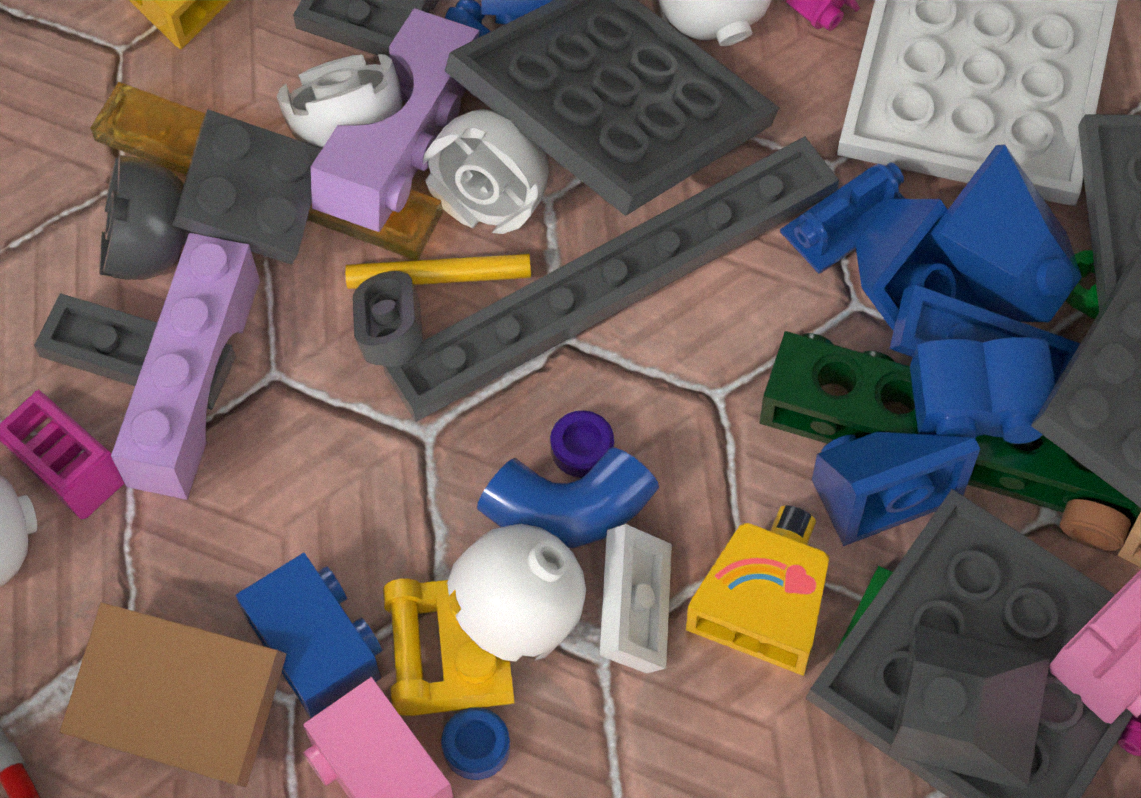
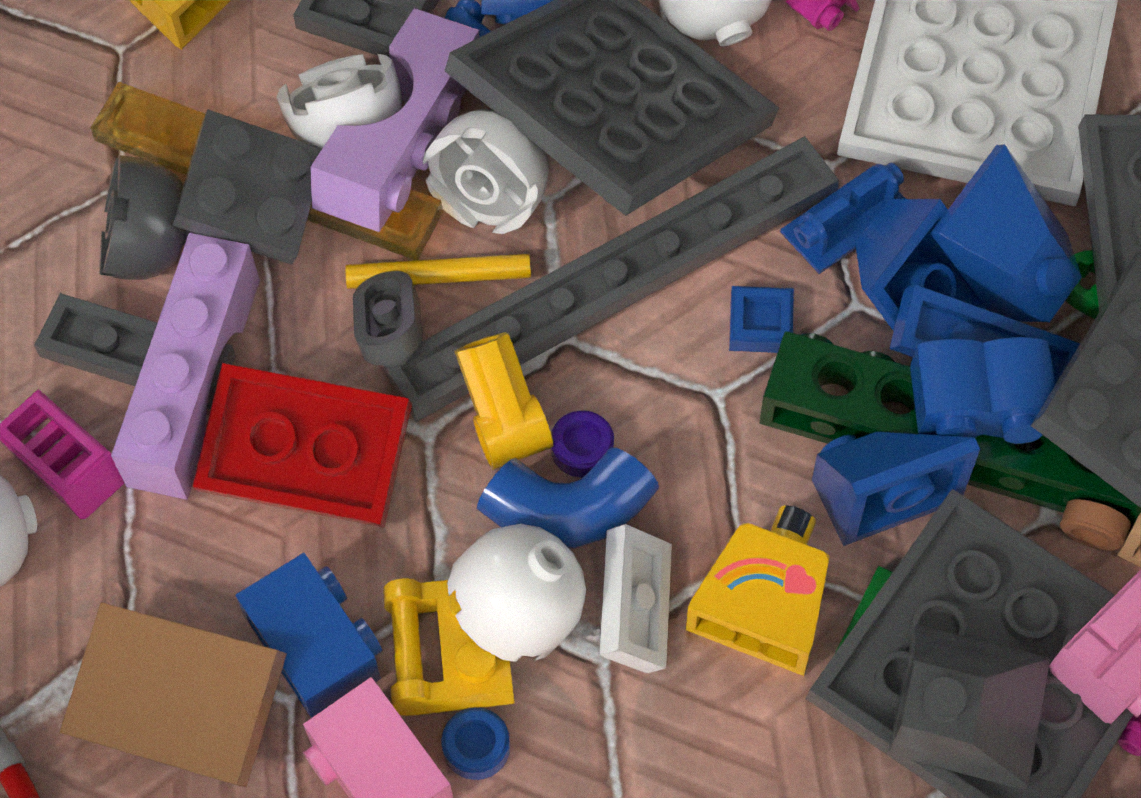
none -> red plate [193,363,412,528]
none -> yellow piece [454,332,553,470]
none -> blue tile [729,286,794,353]

